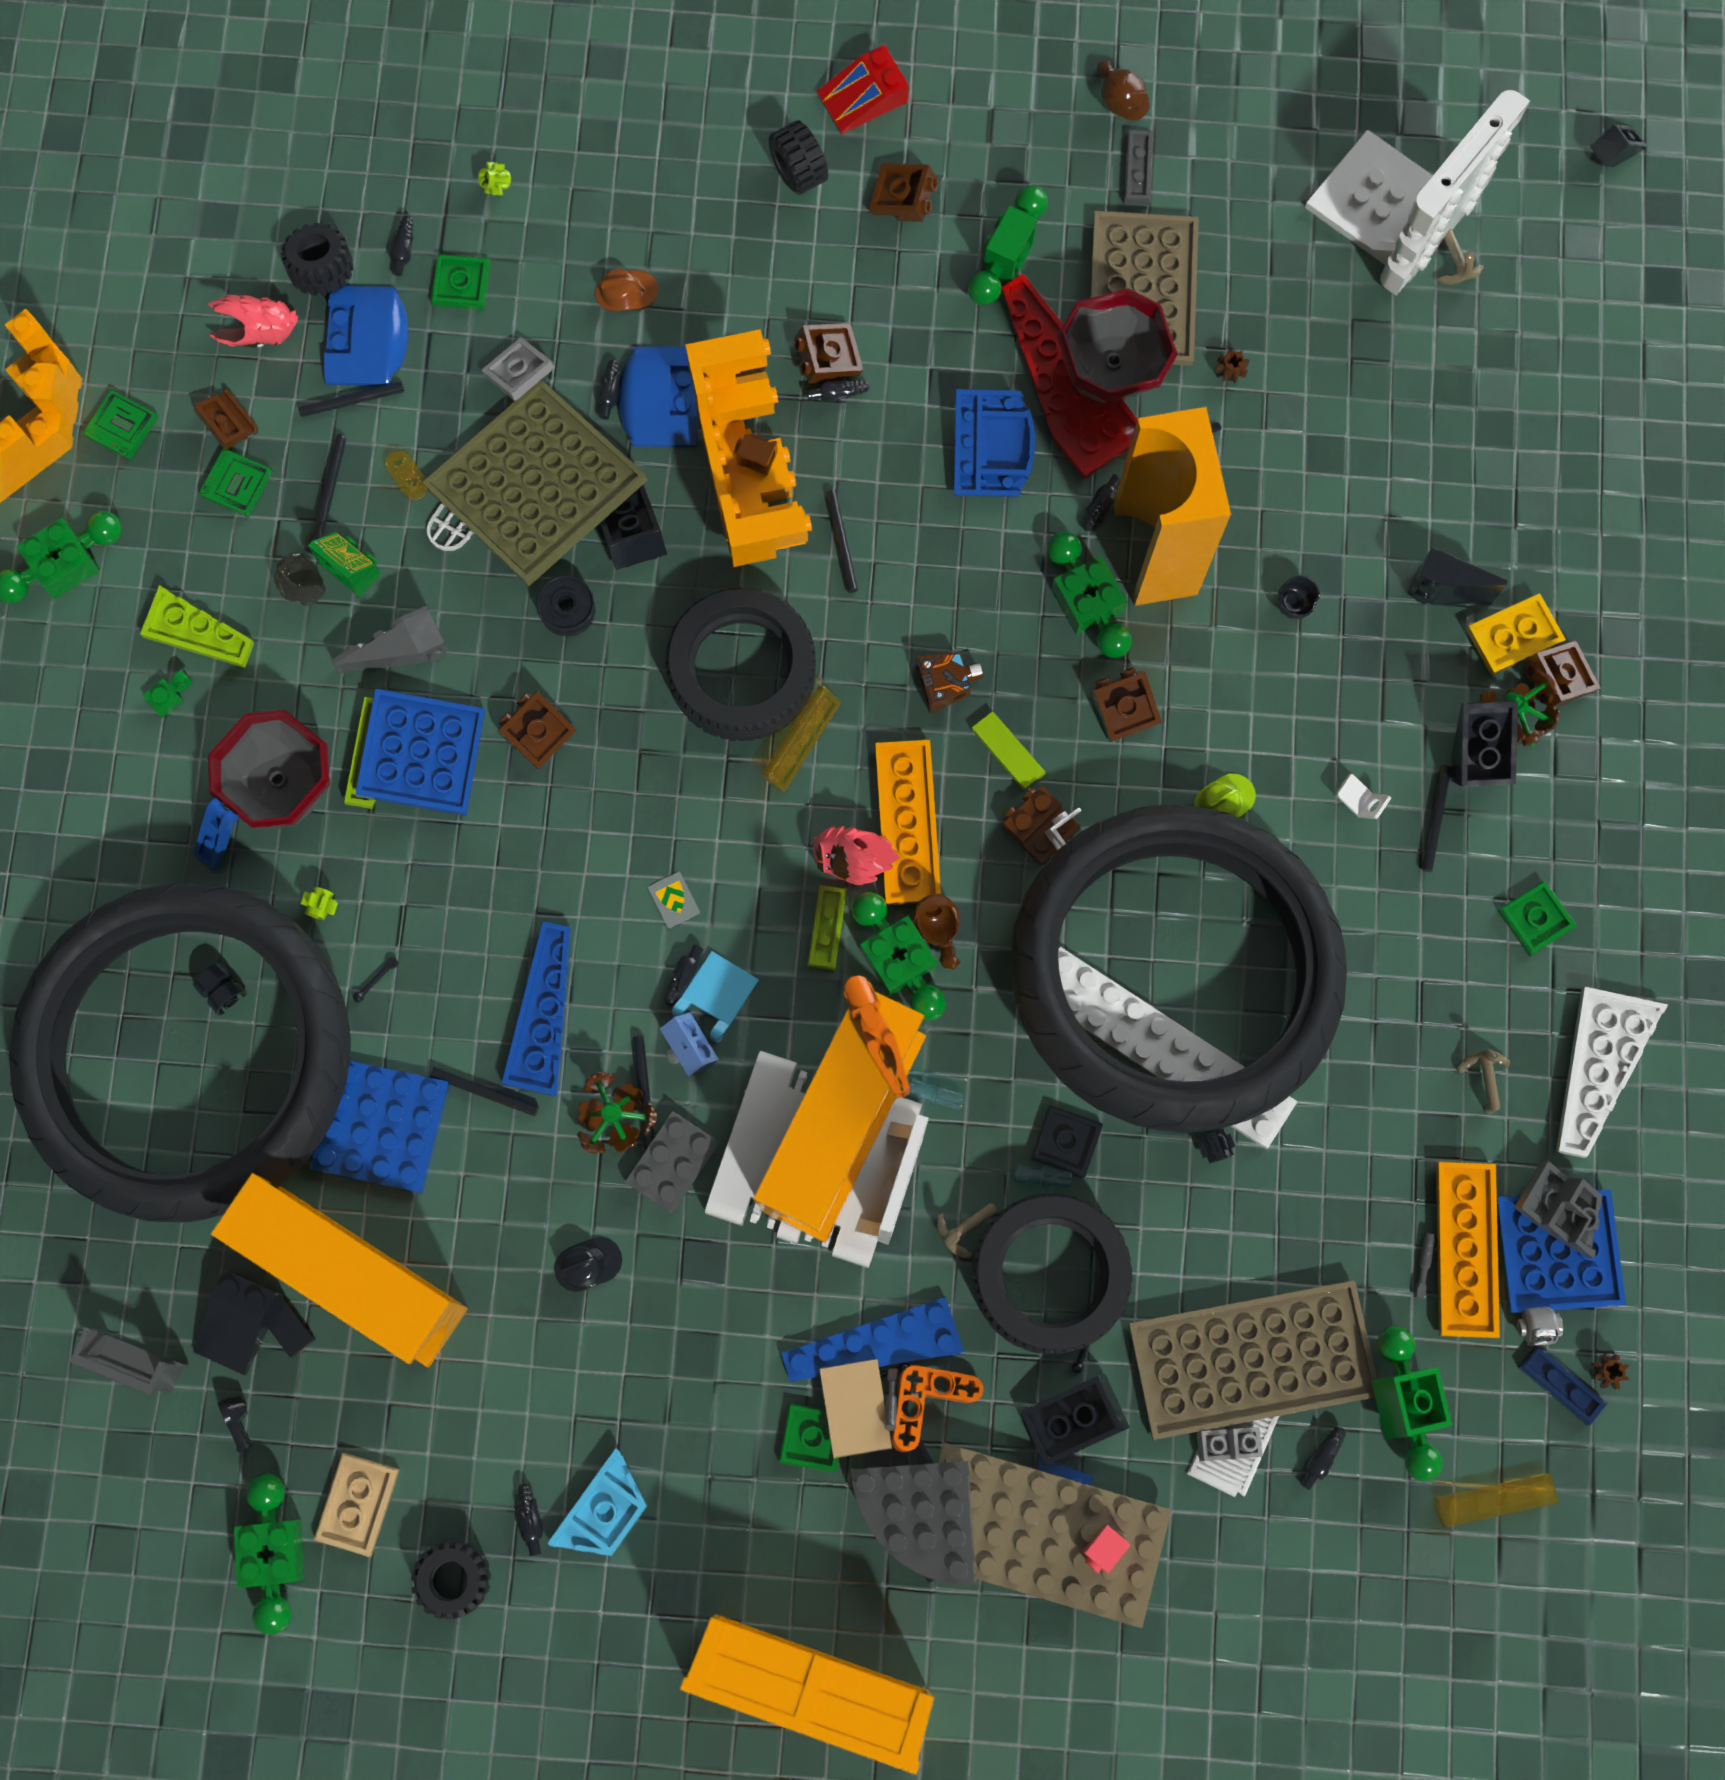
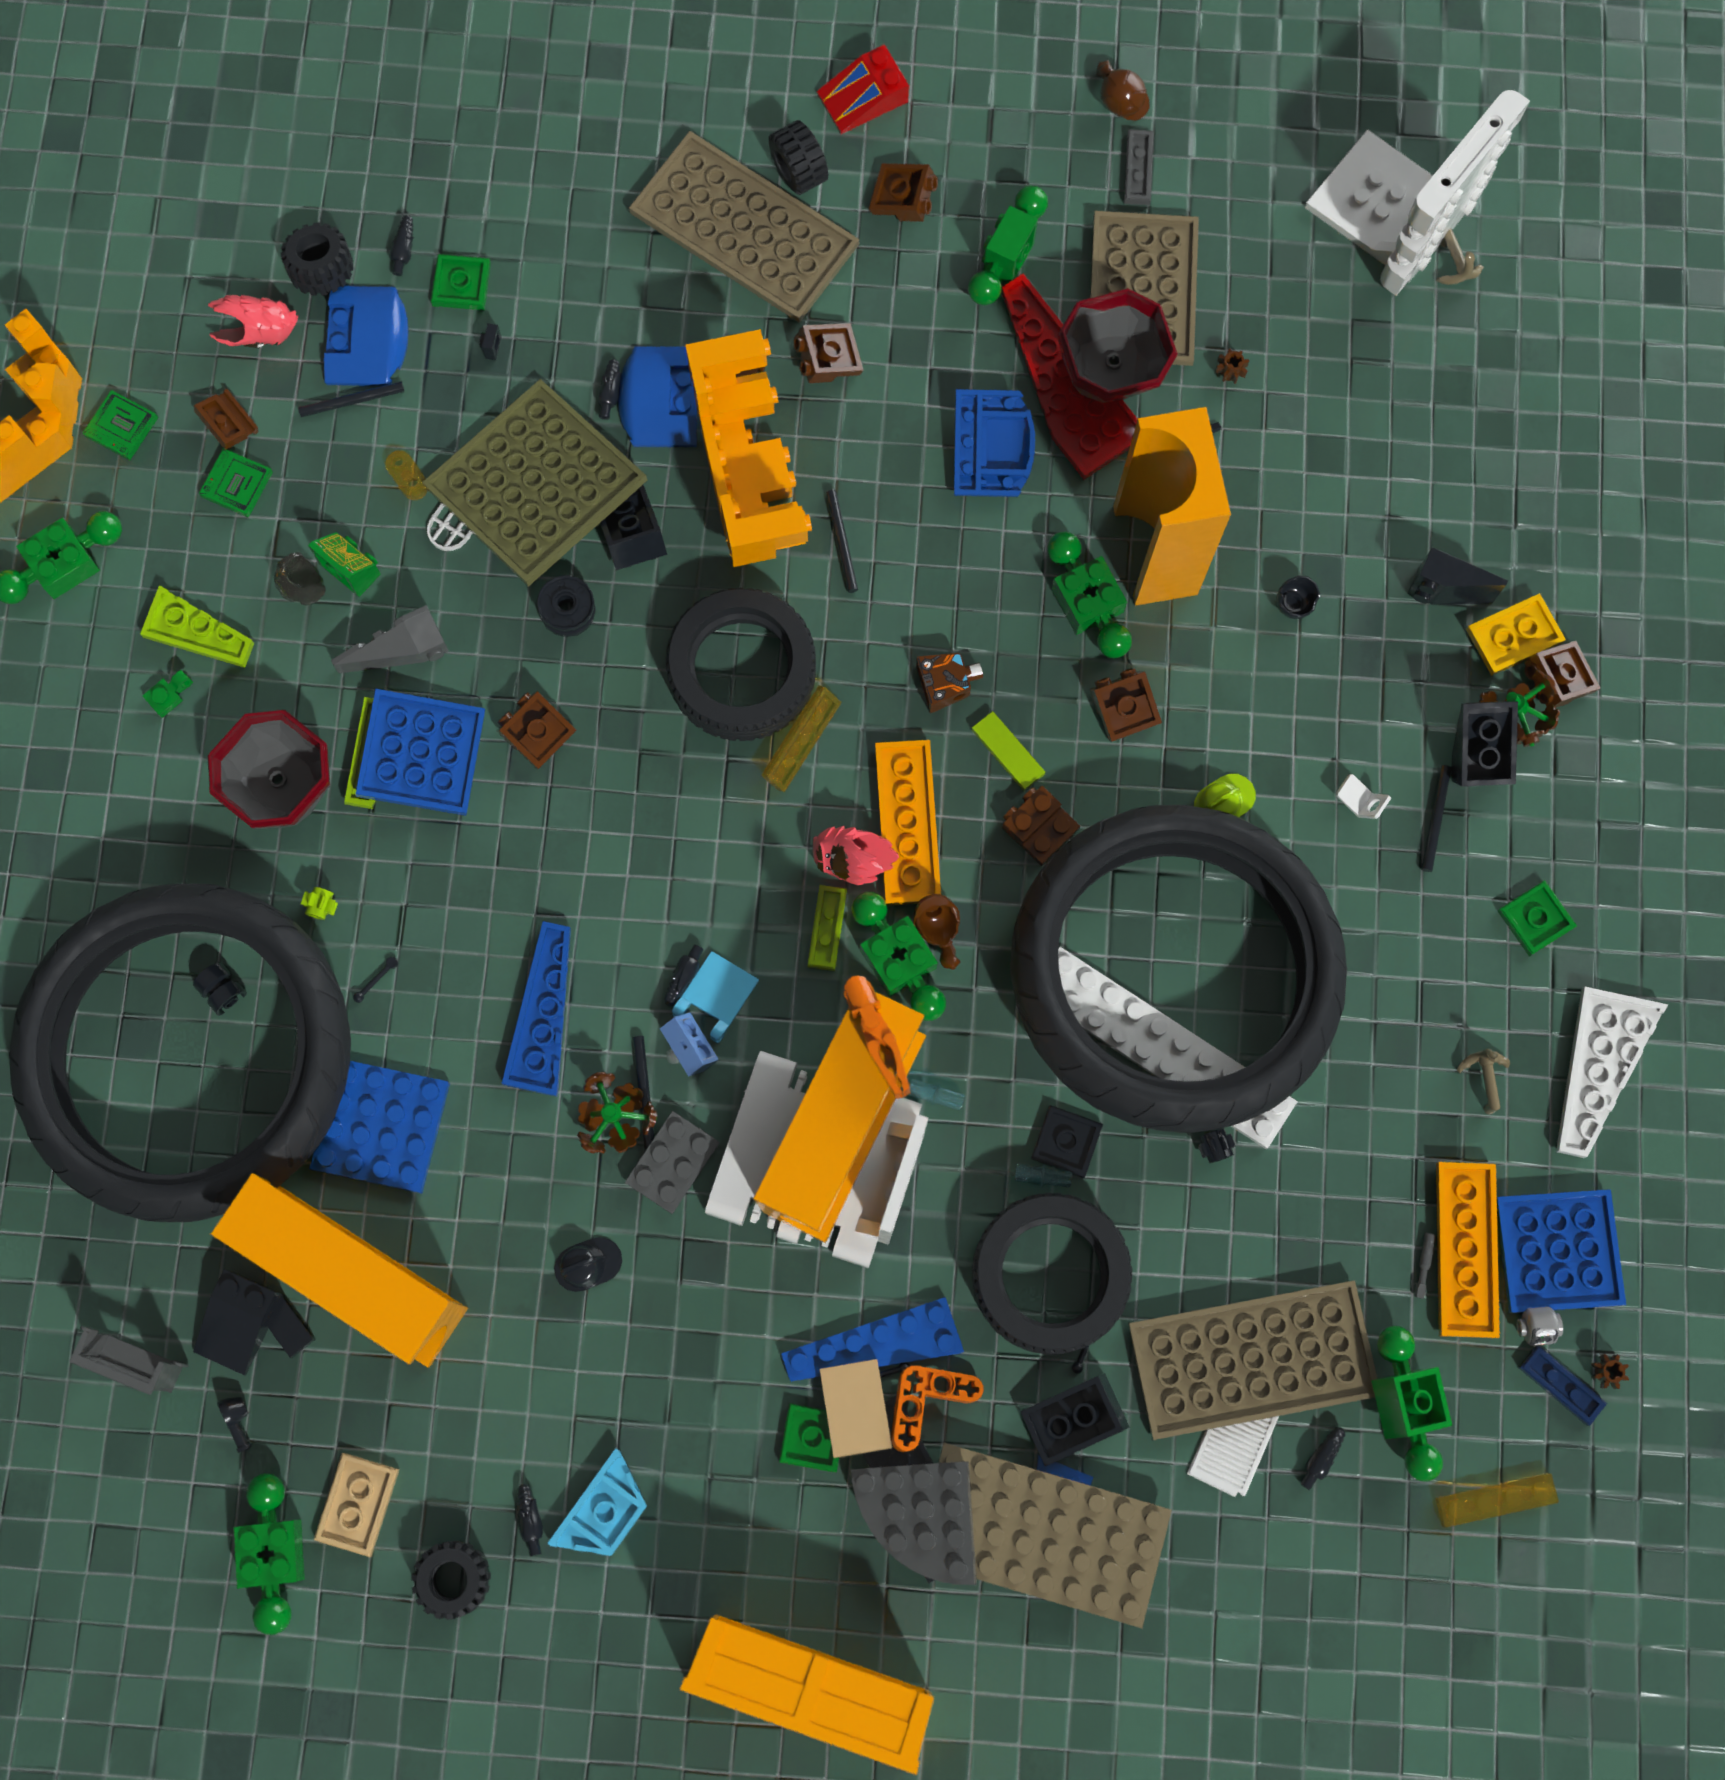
blue plate [193,798,239,871] -> none
black piece [304,434,346,554] -> none
black bar [430,1067,539,1117] -> none
lime gear [478,162,511,196] -> none
light grey plate [481,337,555,401] -> none
dark orange piece [595,269,658,311] -> none
light grey sticker [648,871,700,928] -> none
reddish brown window [734,433,778,476] -> none
black piece [807,380,870,403] -> none
dark grey piece [884,1368,898,1431] -> none
dark tan piece [937,1203,996,1259] -> none
white bracket [1044,808,1082,850] -> none
black piece [1082,474,1121,531] -> none
coral brick [1082,1524,1131,1573] -> none
light grey slope [1197,1427,1263,1461] -> none
dark grey slope [1514,1161,1602,1258] -> none
black slope [1590,124,1648,167] -> none
none -> black plate [479,323,502,360]
none -> dark tan plate [629,131,859,323]

